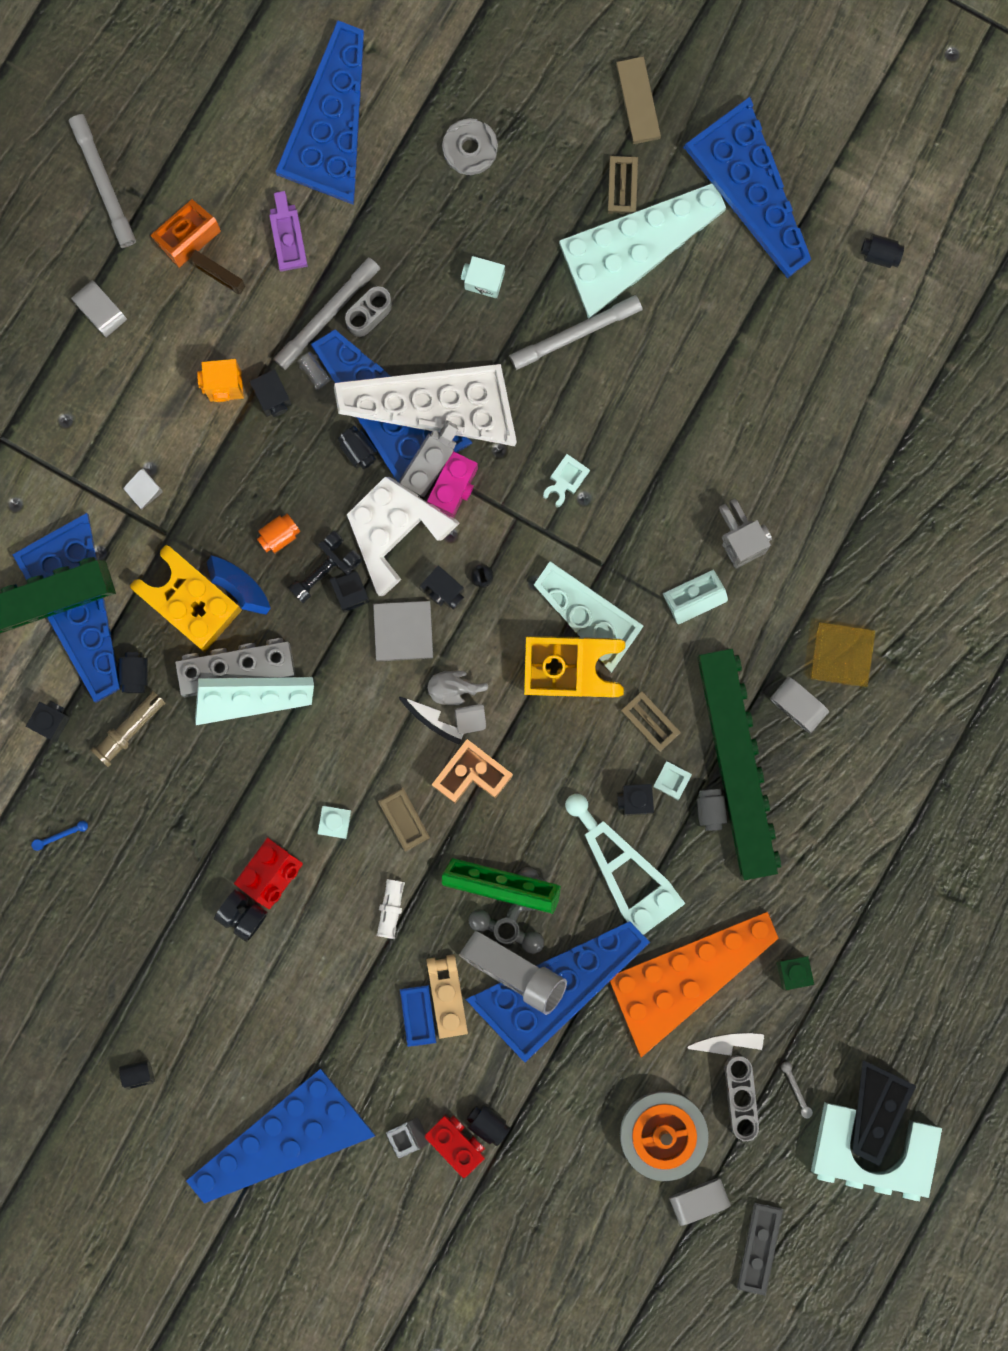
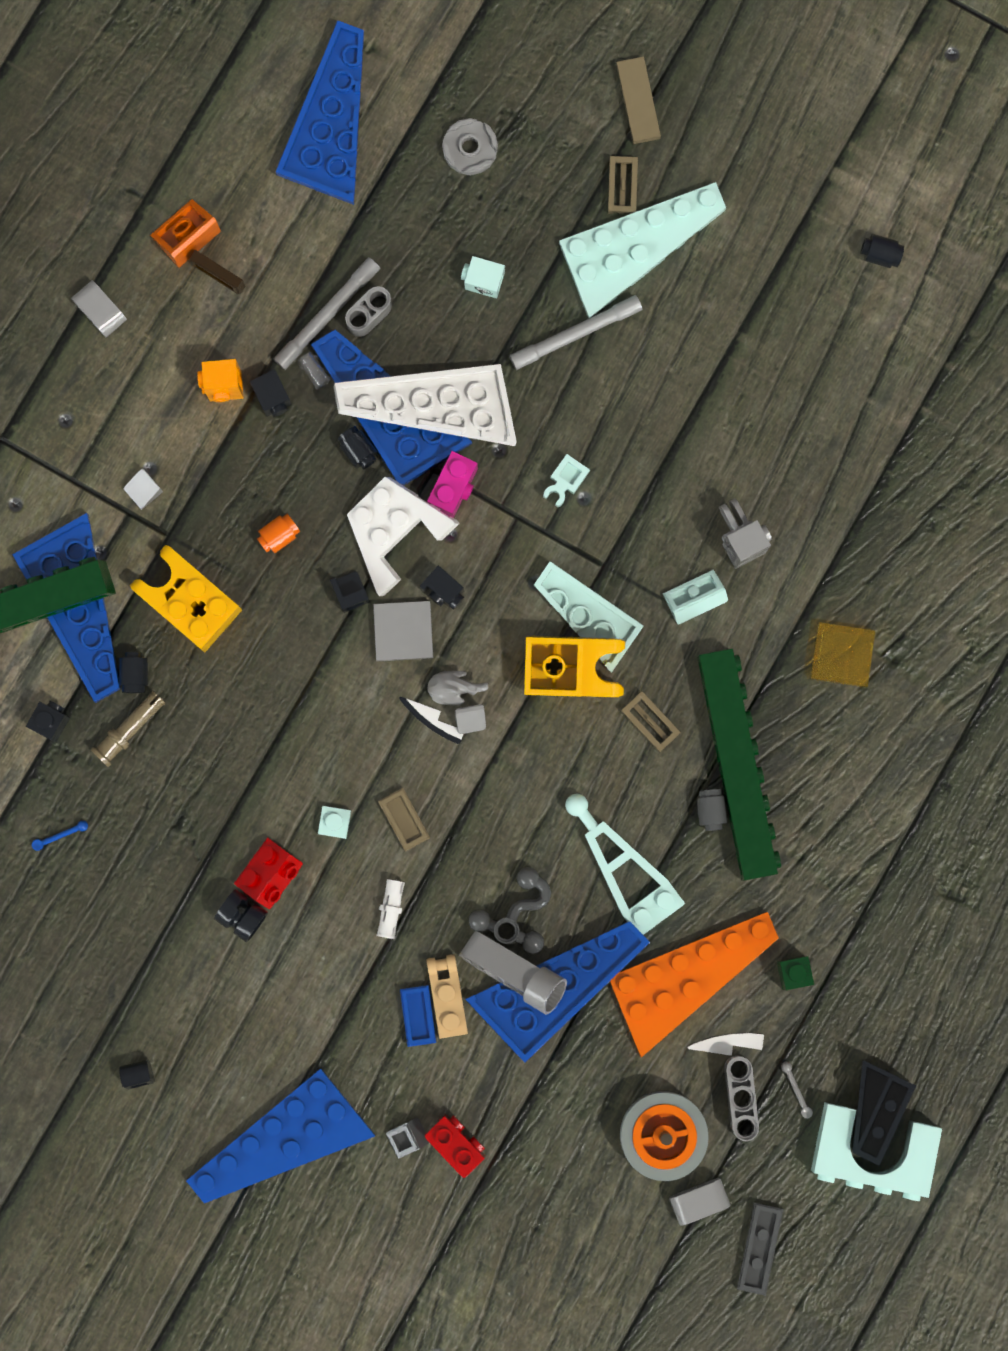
light grey piece [69,114,136,248] -> none
light grey brick [175,638,296,698] -> none
light aqua wing [195,677,314,725] -> none
blue tile [207,555,271,615] -> none
medium lavender hinge [269,191,308,272] -> none
black bar [287,531,362,604] -> none
light grey hinge [399,420,458,497] -> none
light nougat brick [432,739,513,804] -> none
green brick [442,858,561,914] -> none
black brick [466,1104,510,1146] -> none
black hinge [471,564,494,588] -> none
black brick [617,784,654,816] -> none
light aqua plate [653,761,692,800] -> none
blue wing [684,97,811,279] -> none
light grey beam [770,677,829,734] -> none

